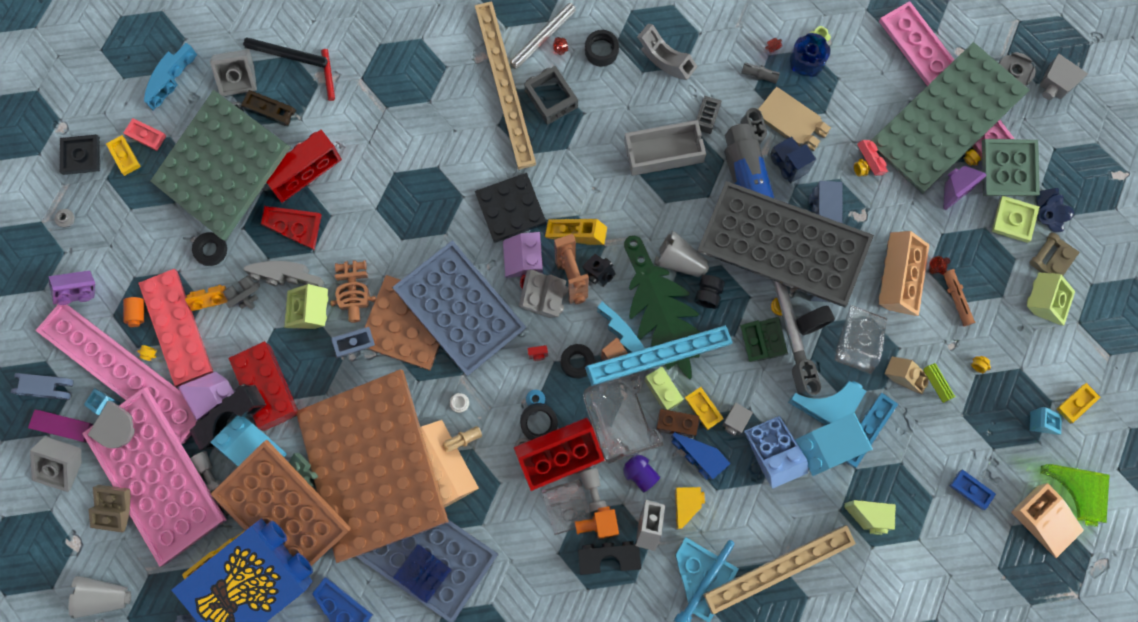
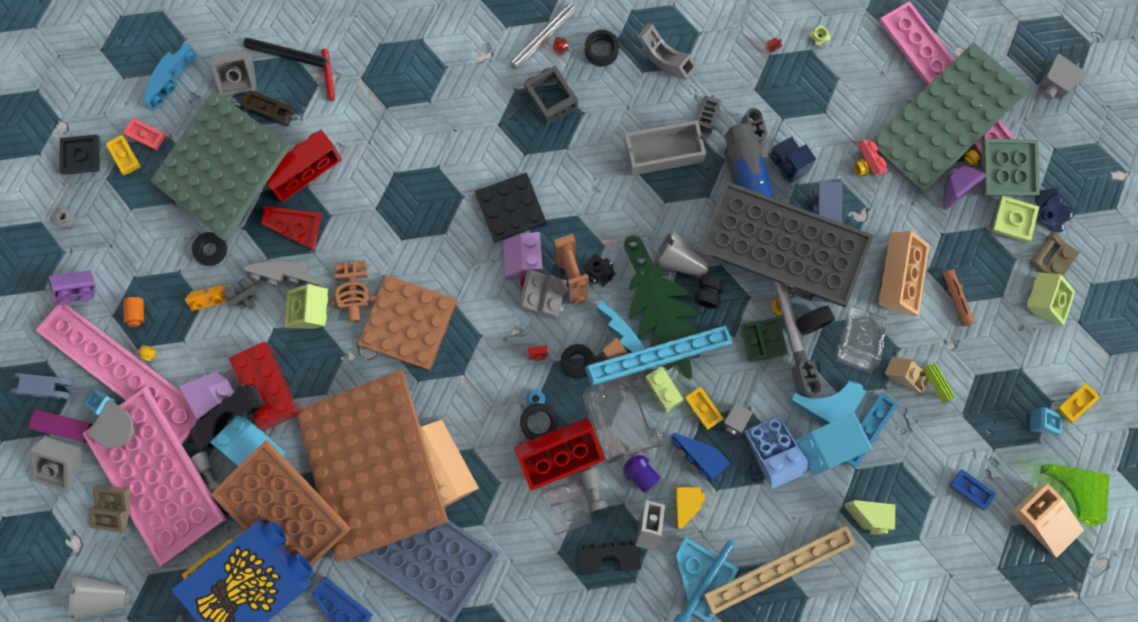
coral plate [139,268,213,387] -> none
sand green plate [289,453,318,487] -> none
sand blue slope [331,327,375,359] -> none
sand blue plate [392,240,526,377] -> none
clear blue slope [393,544,452,604] -> none
tan axle [443,426,482,452] -> none
white plate [450,393,469,413] -> none
tan plate [475,1,536,170] -> none
yellow slope [545,219,607,245] -> none
orange brick [575,506,619,539] -> none
reddish brown brick [655,409,699,439] -> none
dark grey pin [741,62,780,84] -> none
tan tile [759,87,831,151] -> none
clear blue brick [790,33,831,77] -> none
clear red plate [929,256,950,275] -> none
yellow plate [971,356,991,374] -> none
flat silver plate [999,52,1036,86] -> none

